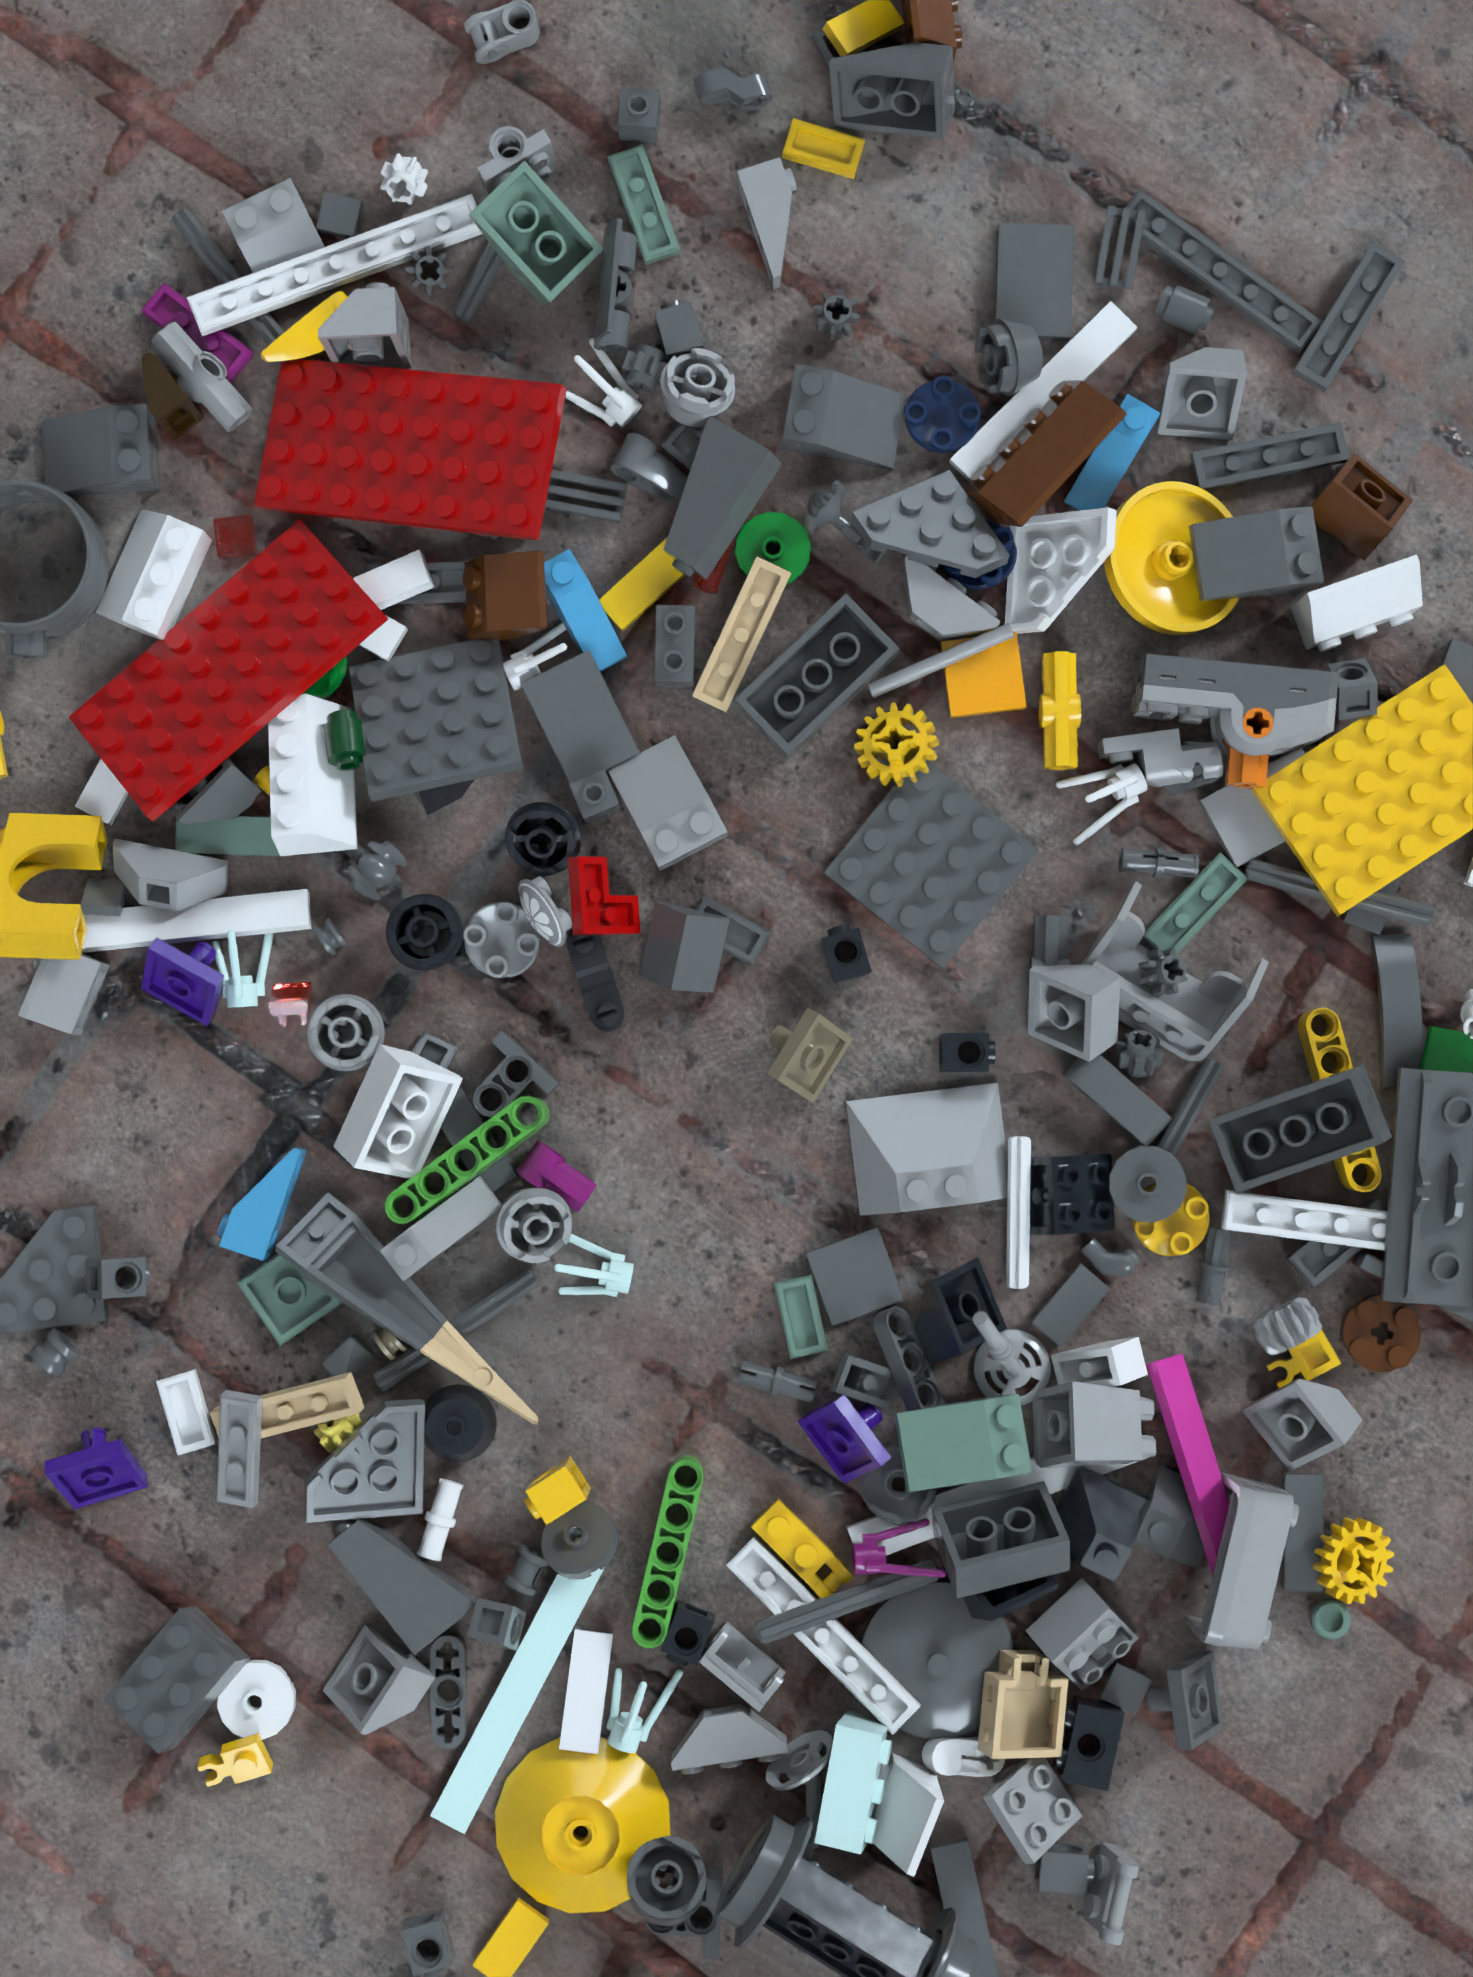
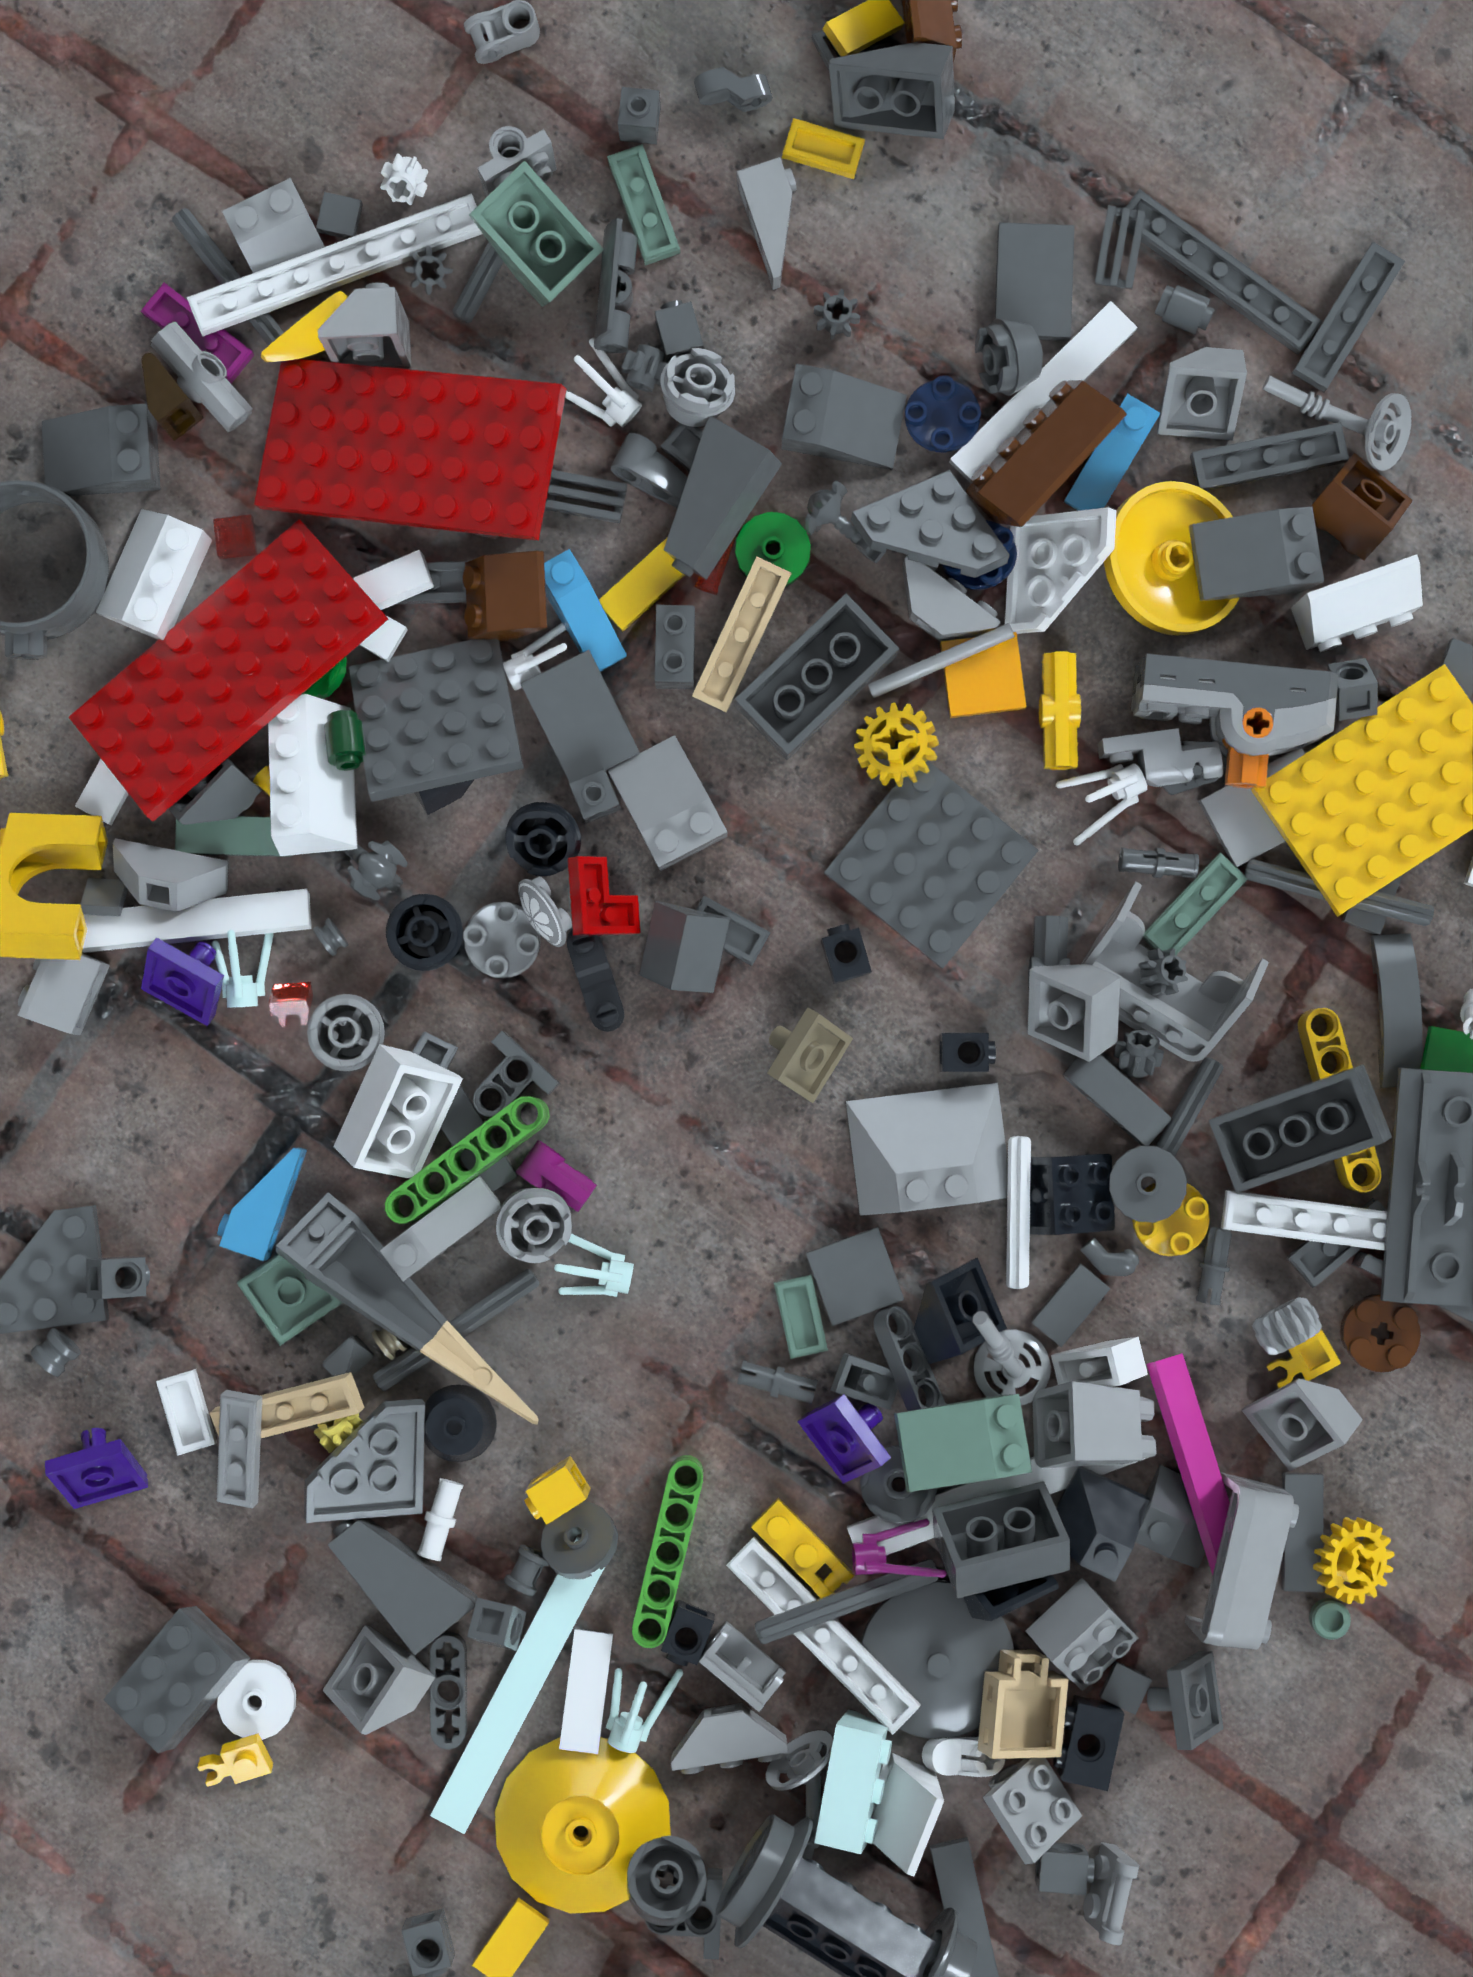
none -> light grey dish [1262,375,1411,471]

